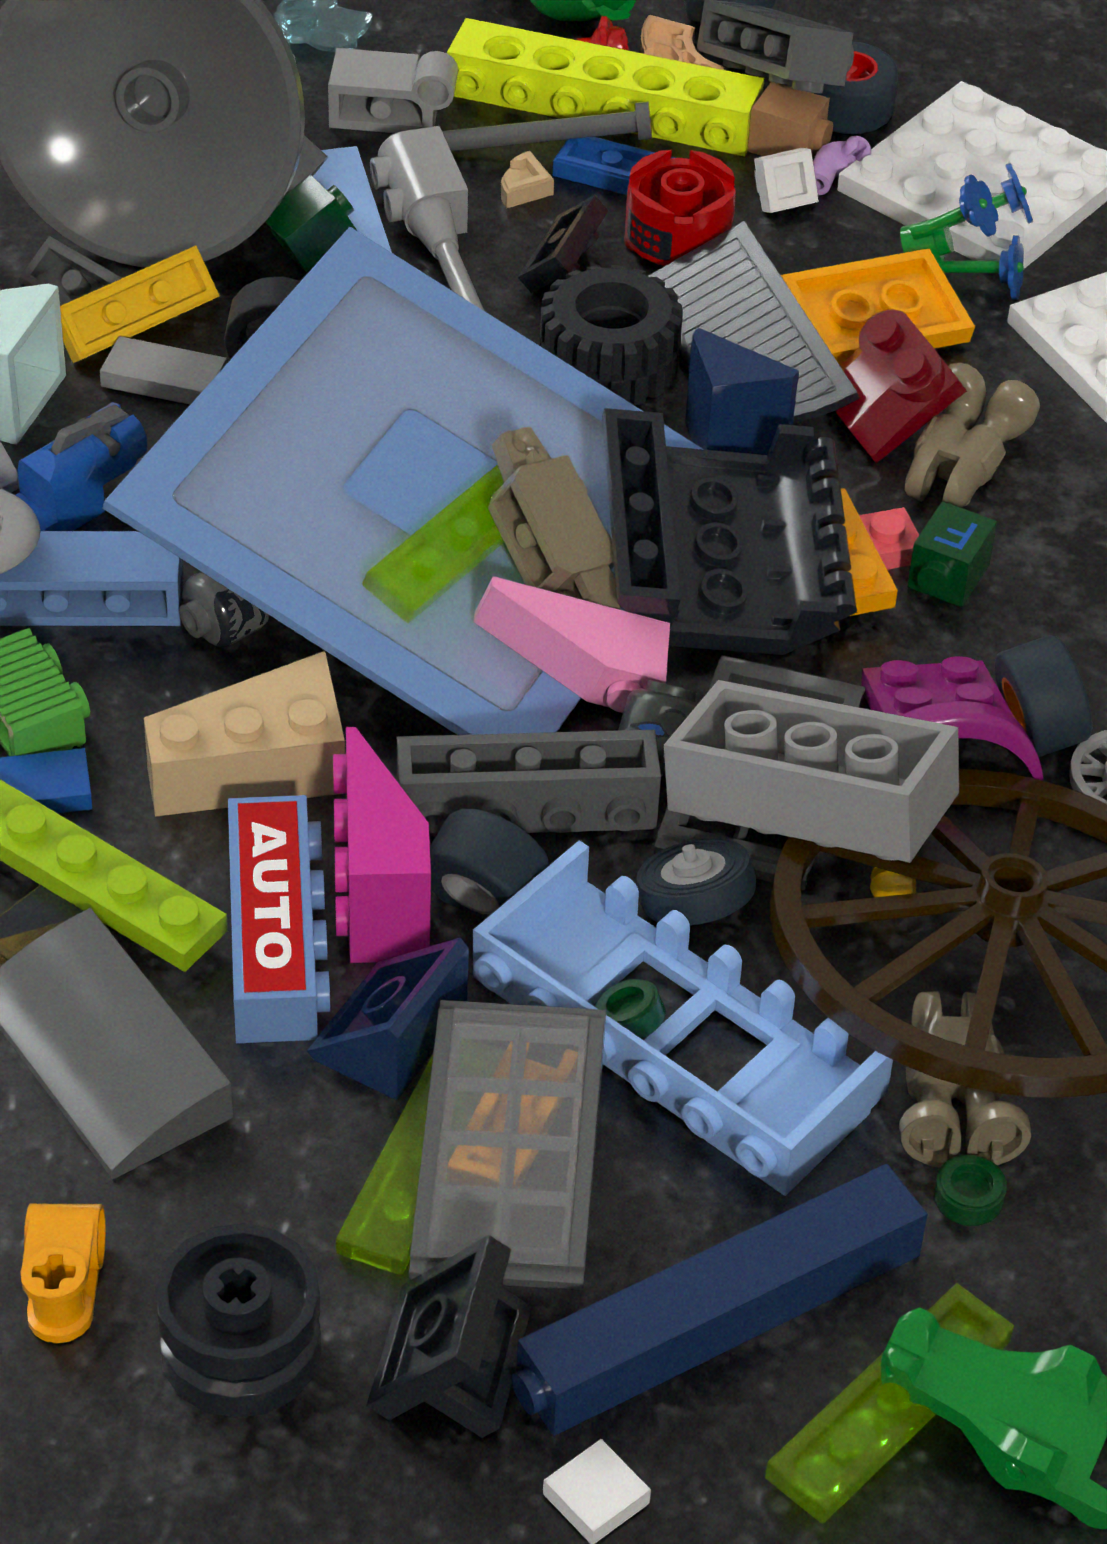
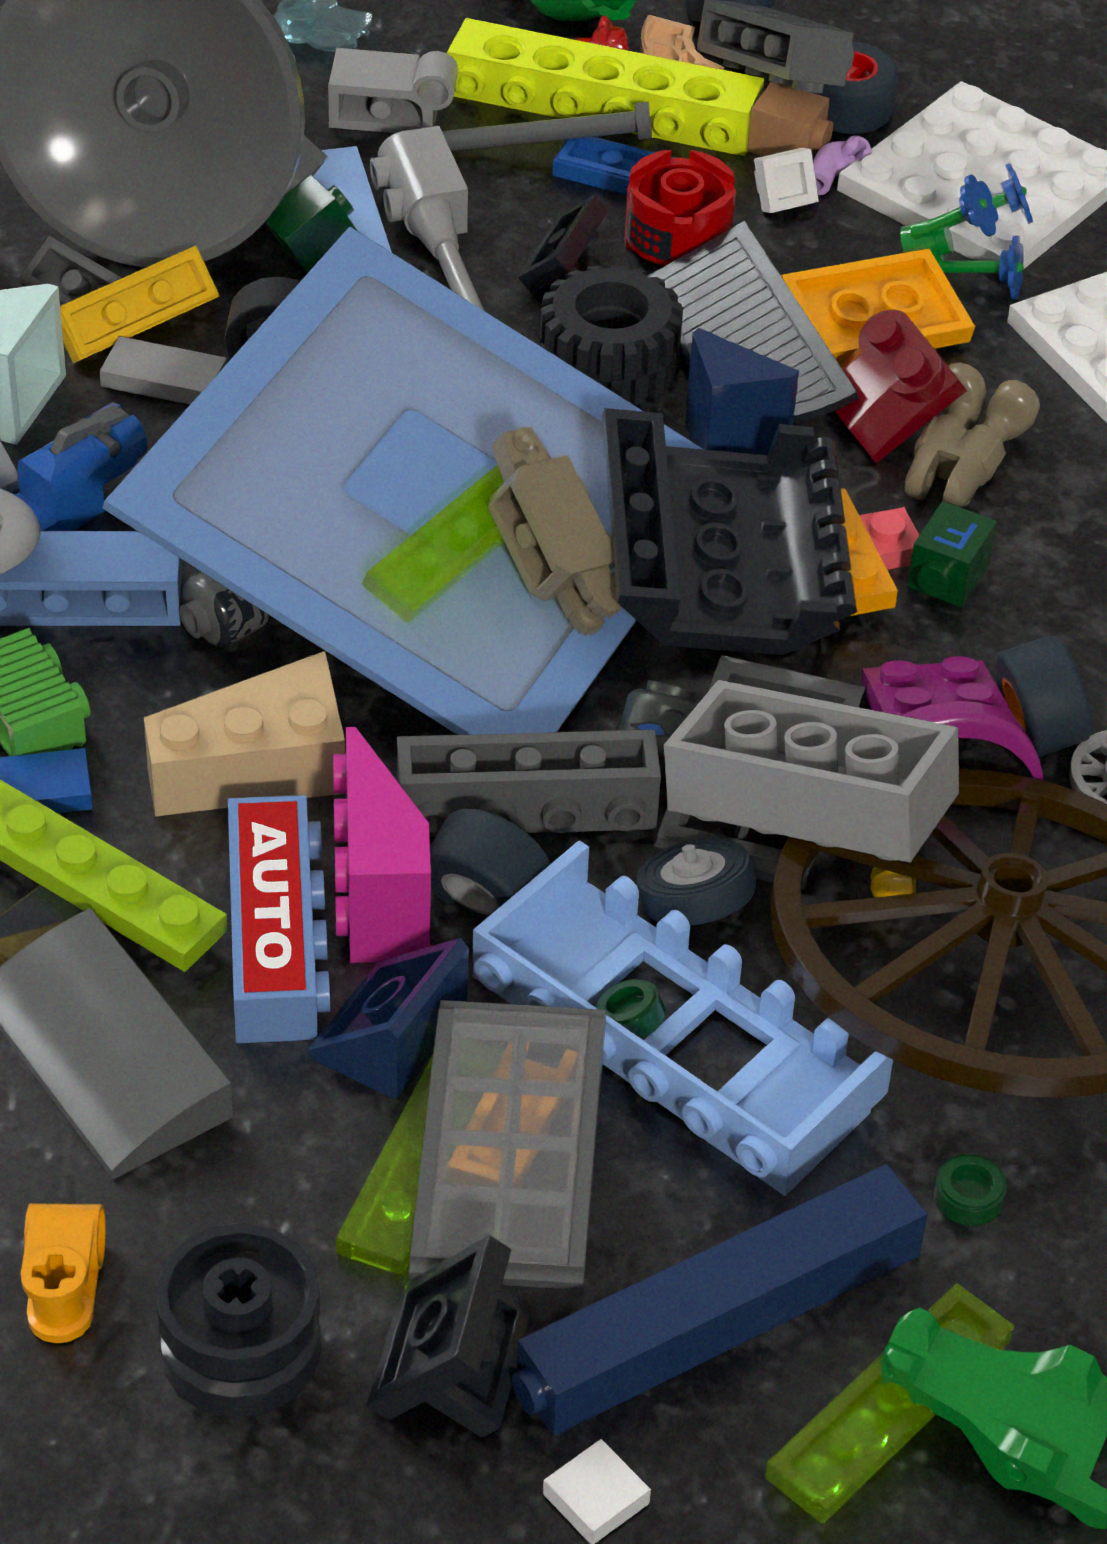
bright pink slope [474,576,670,713] -> none
tan tile [501,151,554,209] -> none
dark tan piece [899,991,1031,1168] -> none

